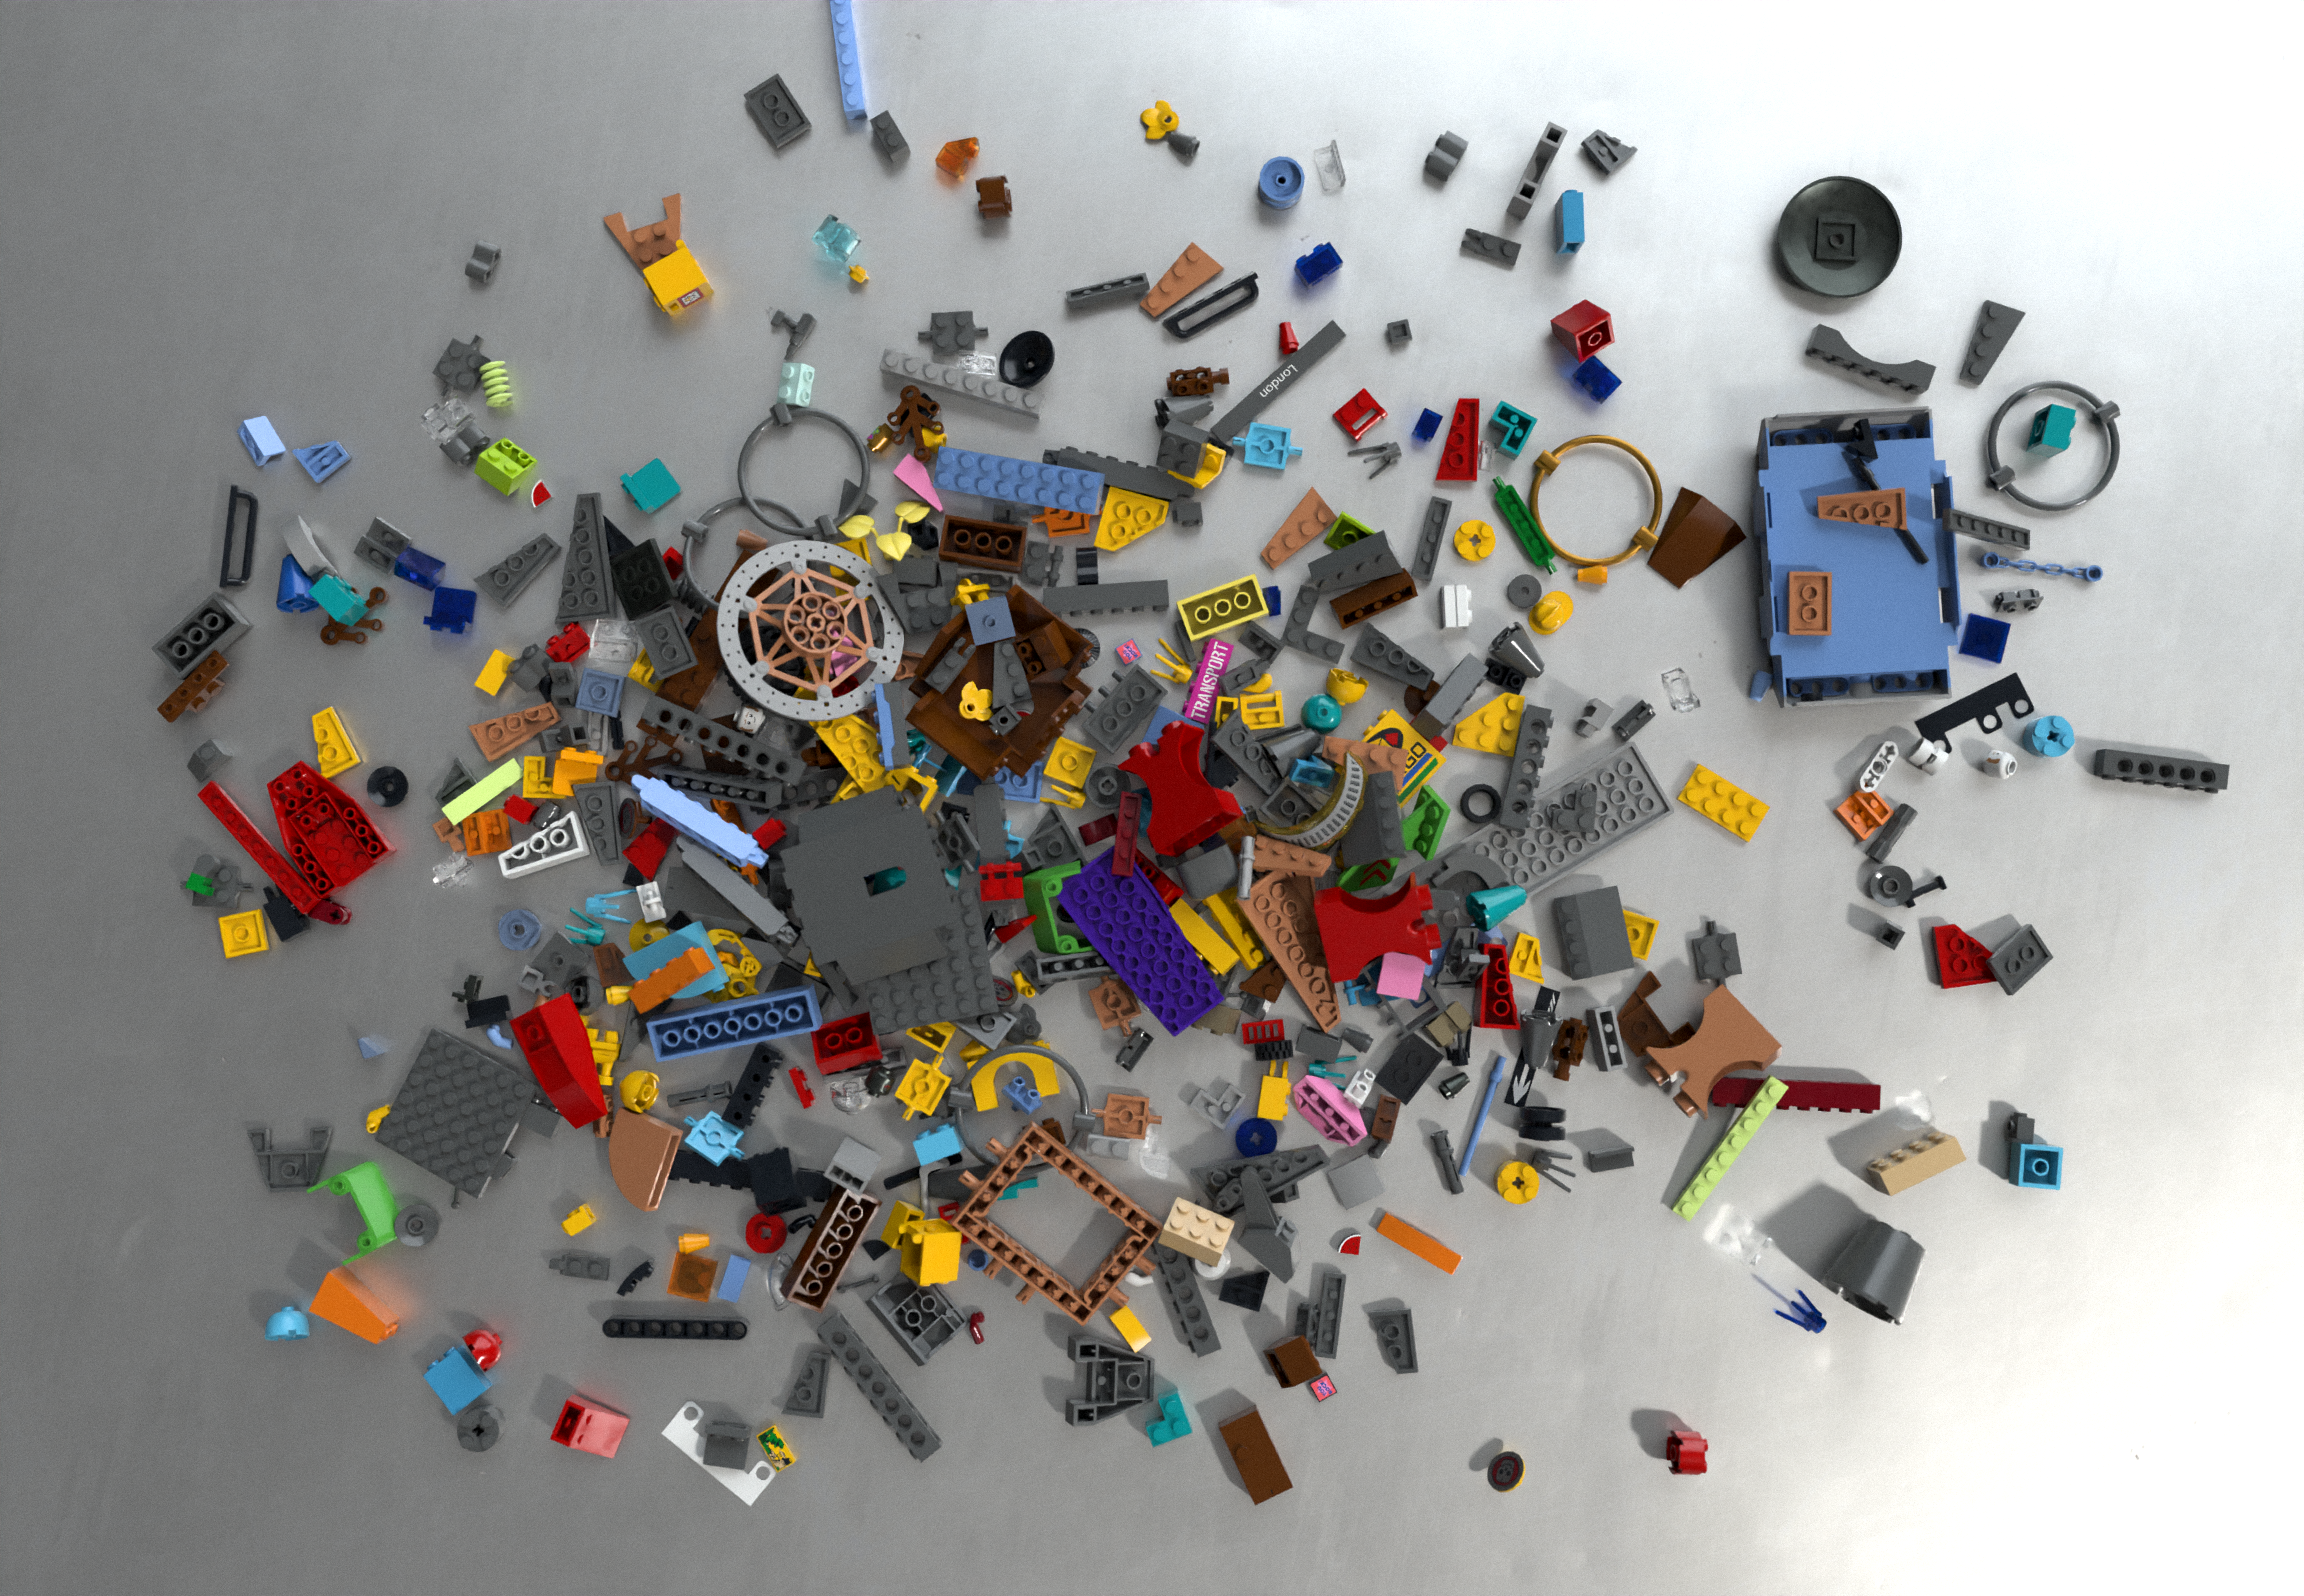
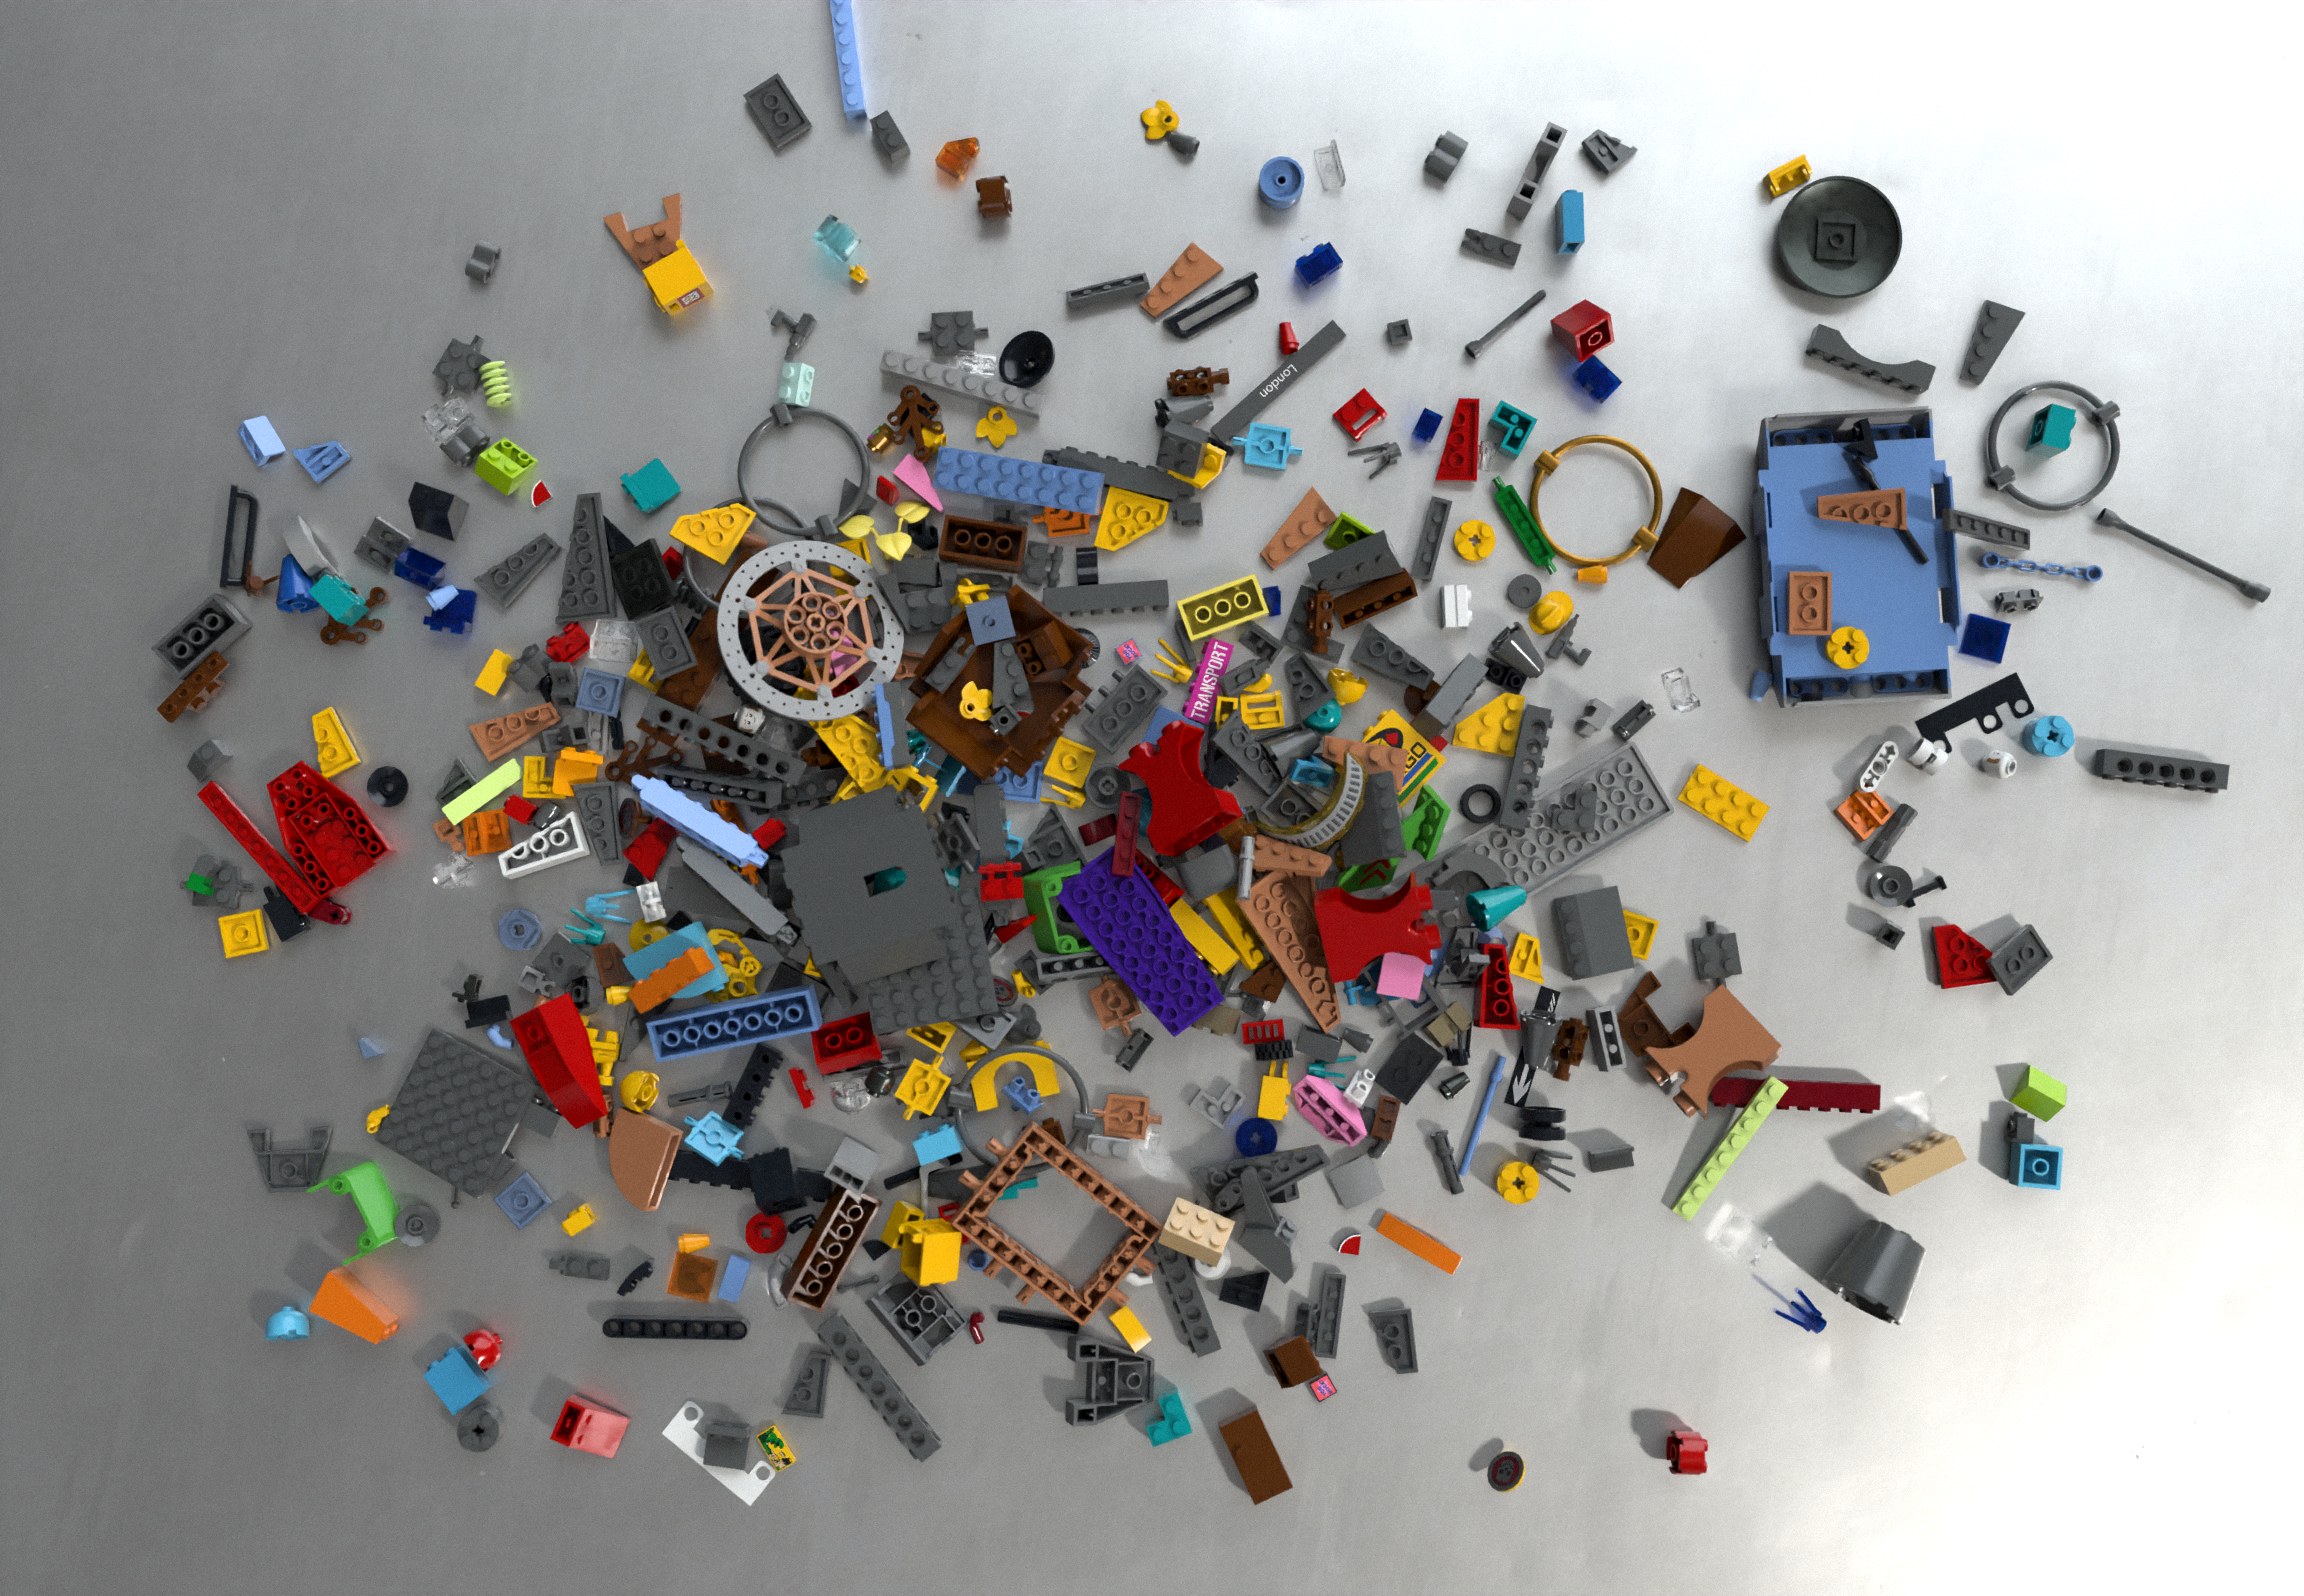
none -> reddish brown plant [243,561,280,597]
none -> black slope [408,481,469,542]
none -> light blue cone [426,584,459,611]
none -> sand blue plate [493,1171,554,1231]
none -> yellow plate [669,503,756,567]
none -> red slope [876,475,901,506]
none -> yellow plate [976,406,1017,448]
none -> black axle [997,1310,1080,1334]
none -> dark grey wing [1285,650,1336,720]
none -> reddish brown brick [1305,590,1334,654]
none -> dark grey piece [1465,290,1546,359]
none -> dark grey piece [1545,614,1592,666]
none -> yellow hinge [1763,154,1813,199]
none -> yellow plate [1825,627,1869,669]
none -> lime slope [2009,1065,2067,1122]
none -> dark grey hose [2097,508,2271,603]

